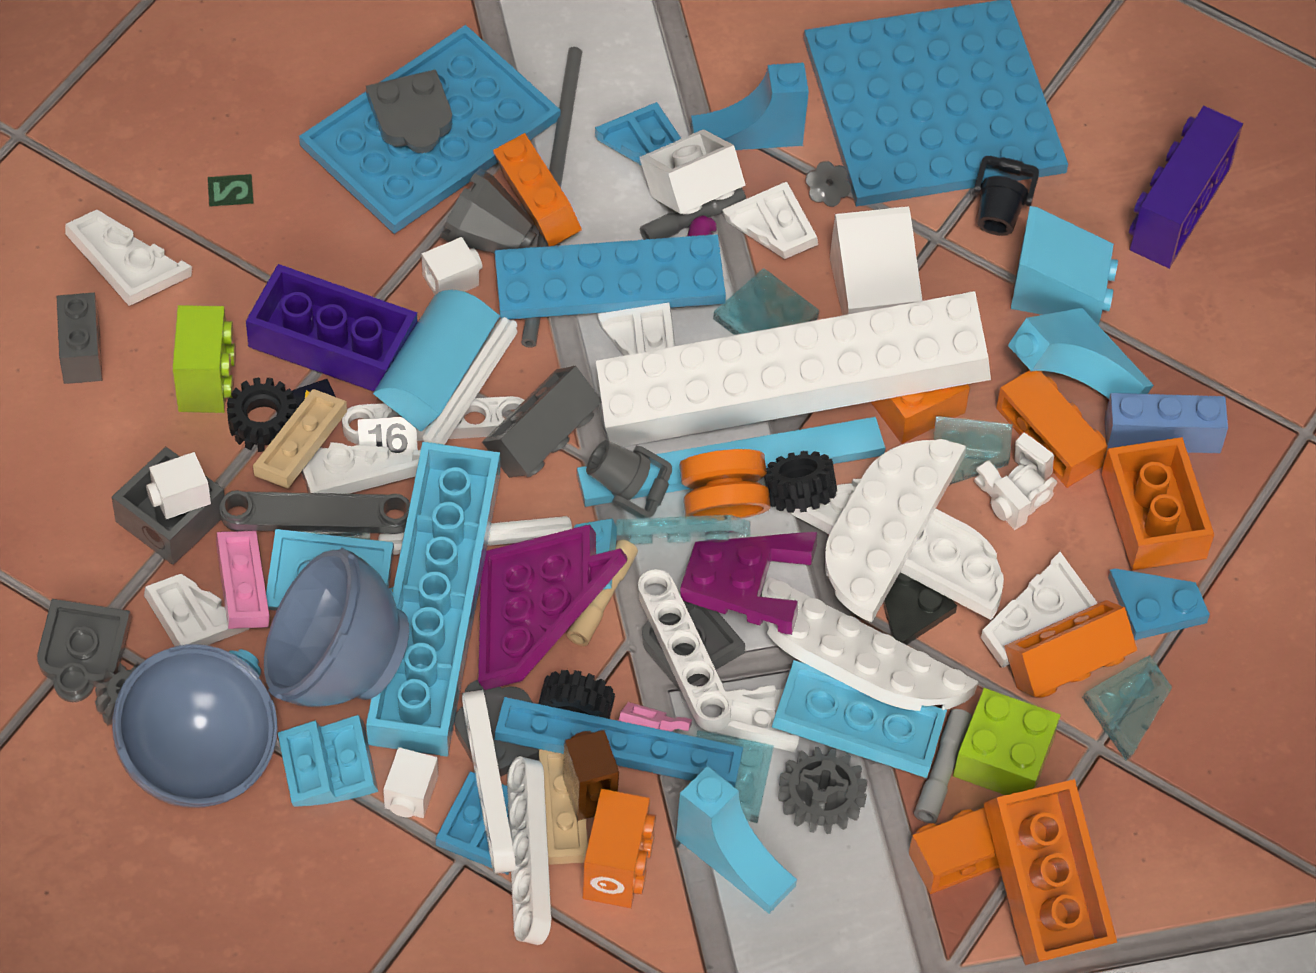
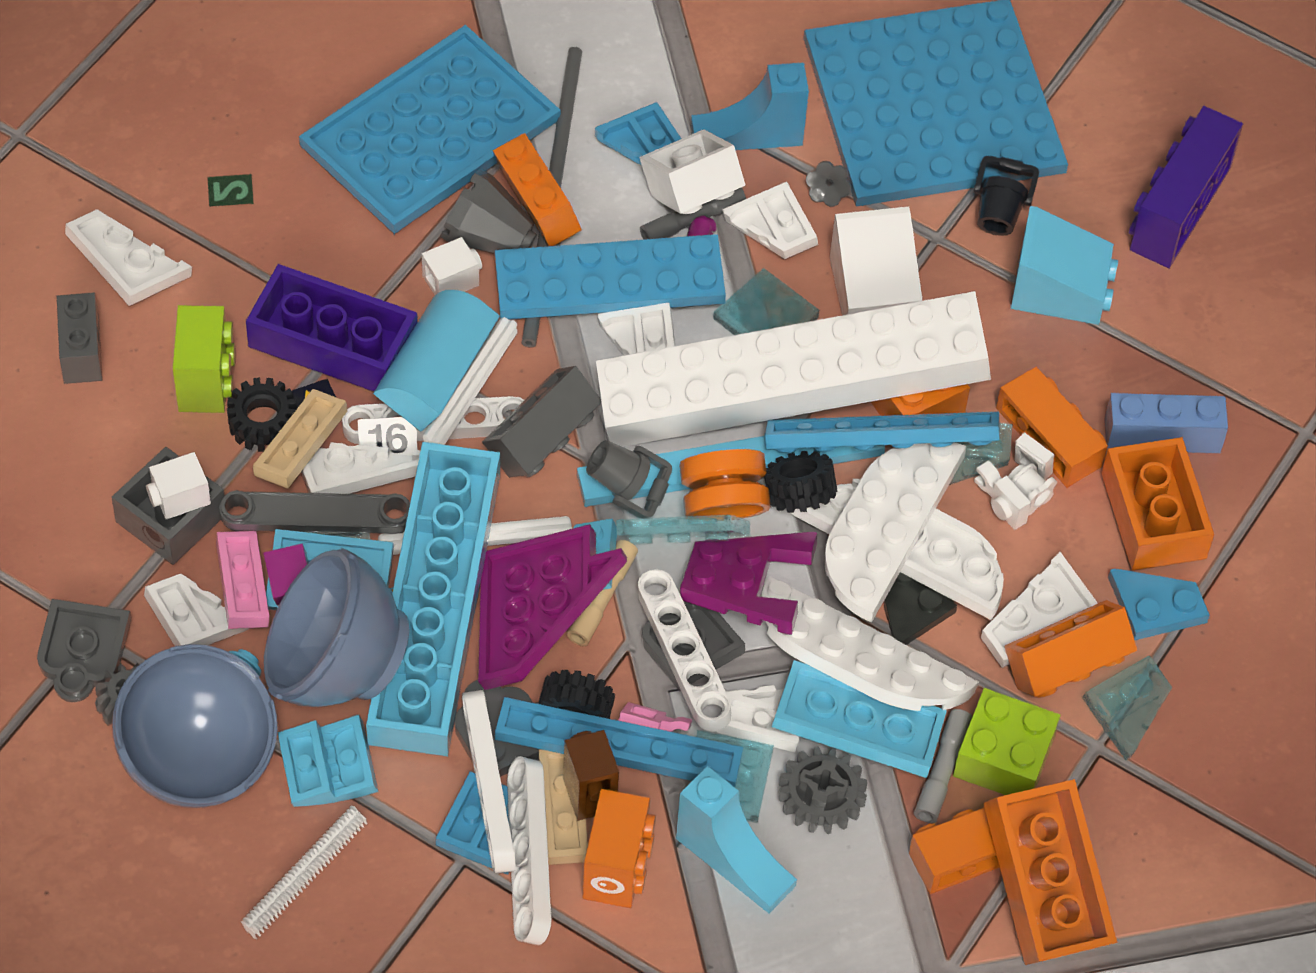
dark grey plate [366,69,452,153] -> none
white brick [384,747,438,818] -> none
medium azure arch [1008,308,1154,399] -> none
none -> white axle [240,806,367,939]
none -> magenta brick [263,543,309,607]
none -> dark azure plate [765,411,1000,453]

